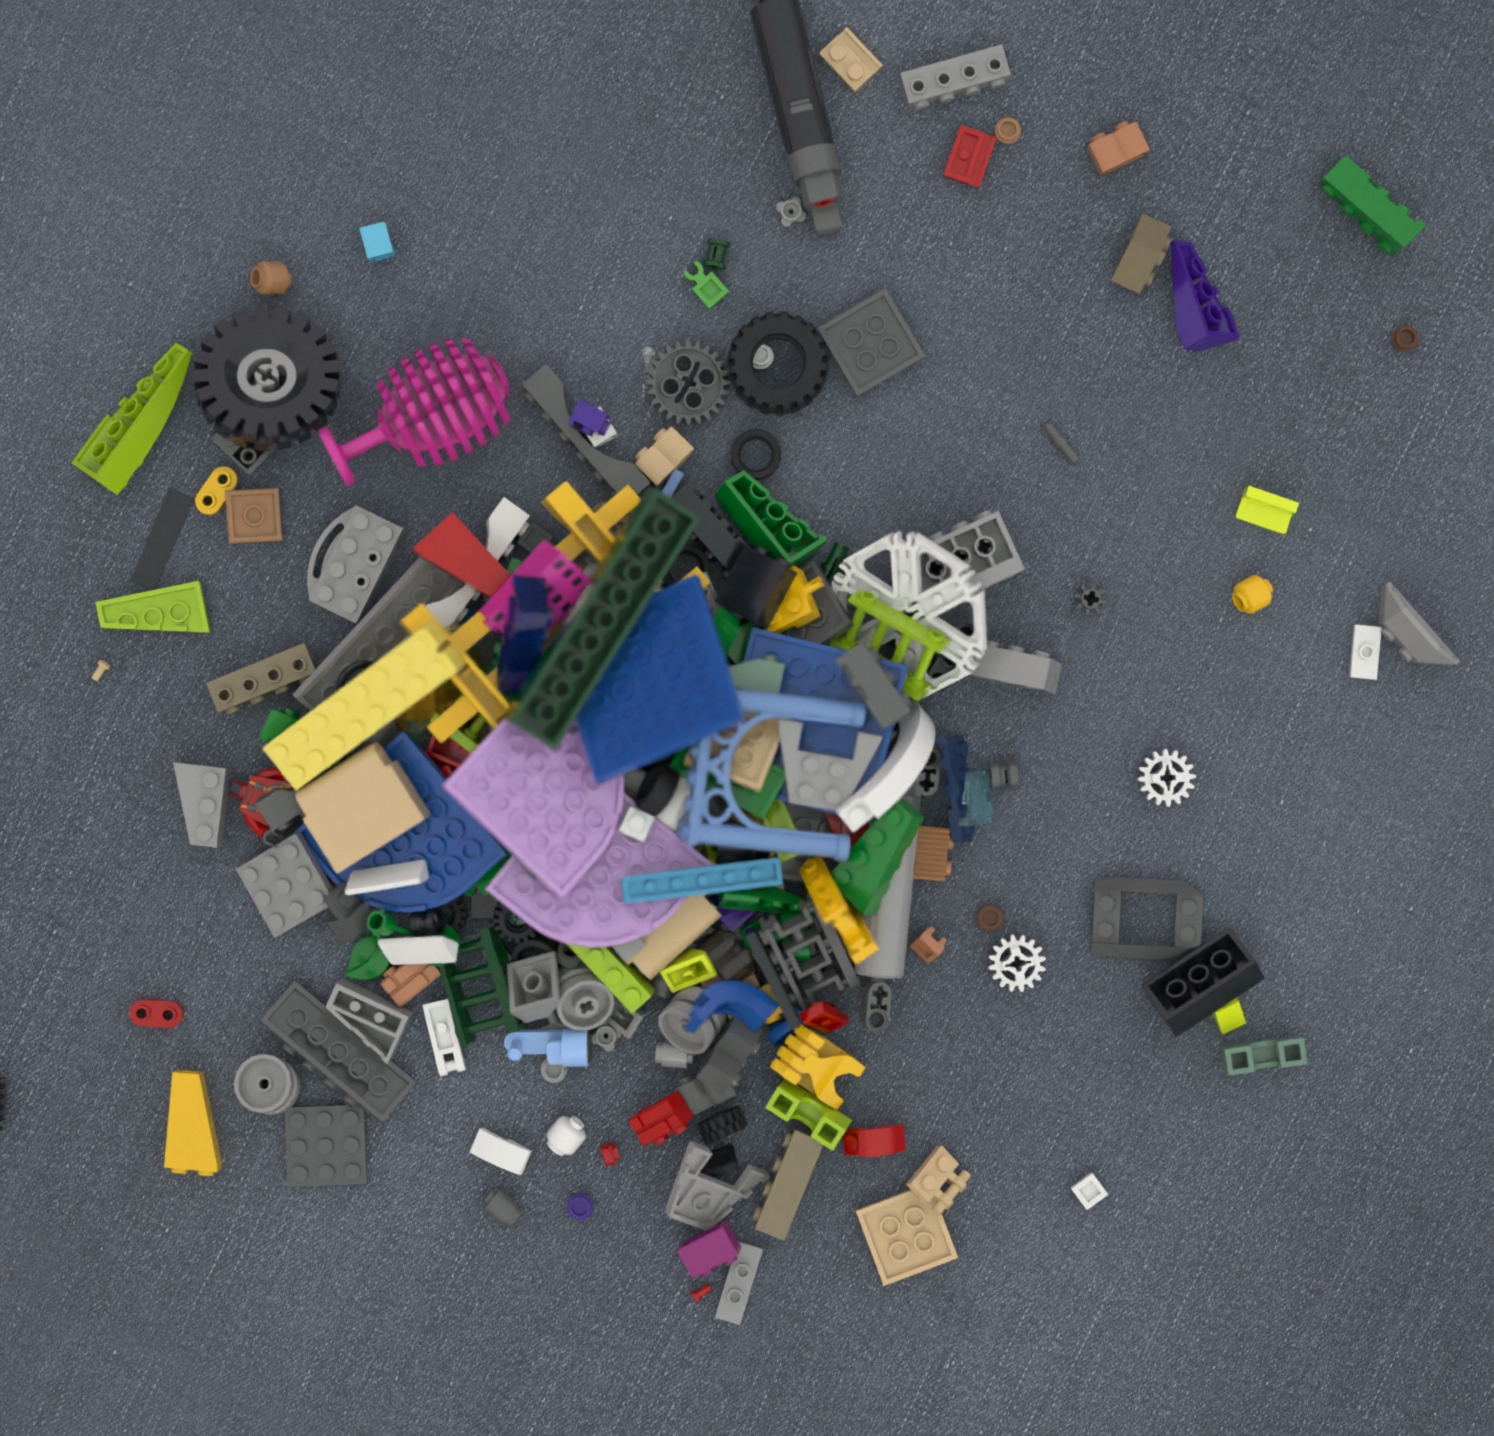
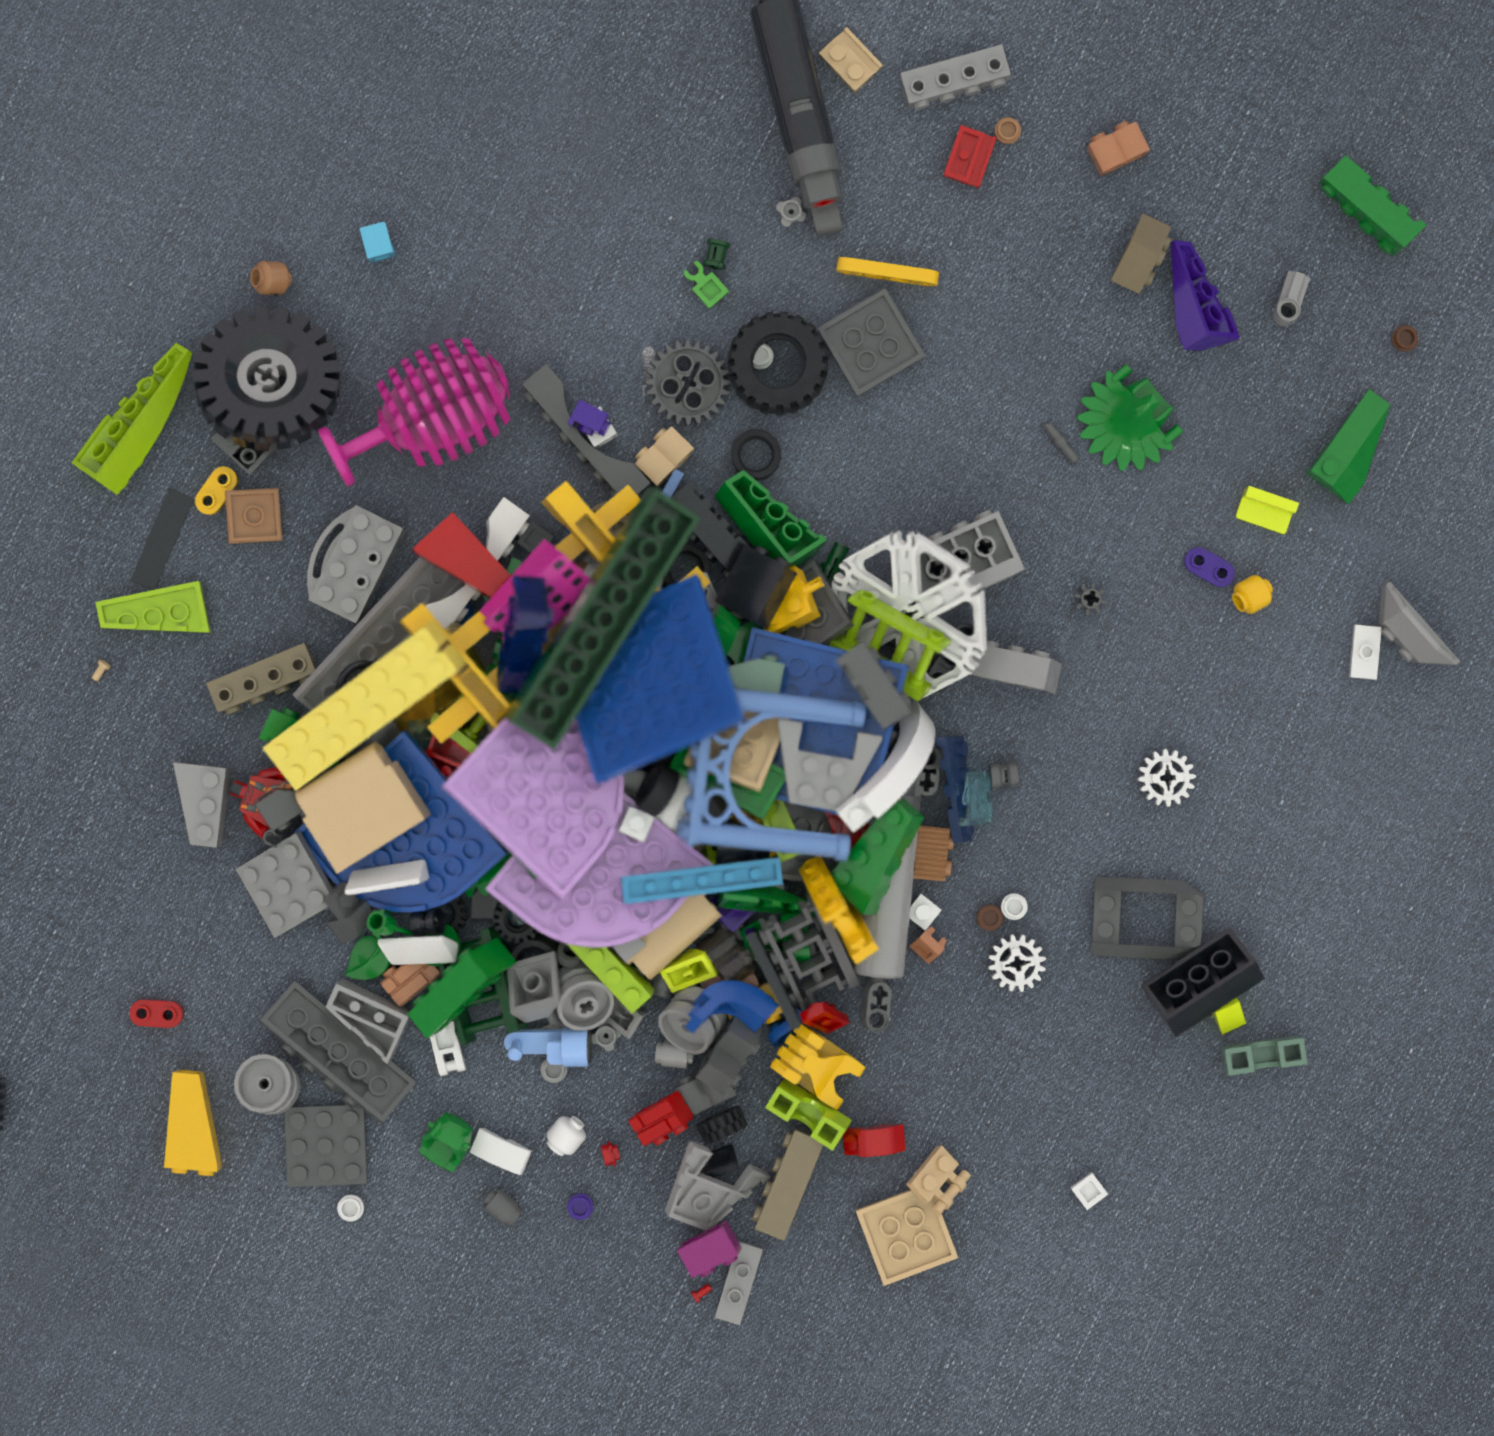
none -> white plate [337,1194,364,1221]
none -> green wedge [407,938,517,1039]
none -> green helmet [419,1112,473,1173]
none -> yellow beam [836,257,939,287]
none -> white plate [910,893,941,931]
none -> white plate [1001,893,1028,920]
none -> green piece [1077,364,1183,471]
none -> dark purple plate [1184,547,1235,587]
none -> light grey piece [1272,271,1310,326]
none -> green wedge [1305,389,1390,505]

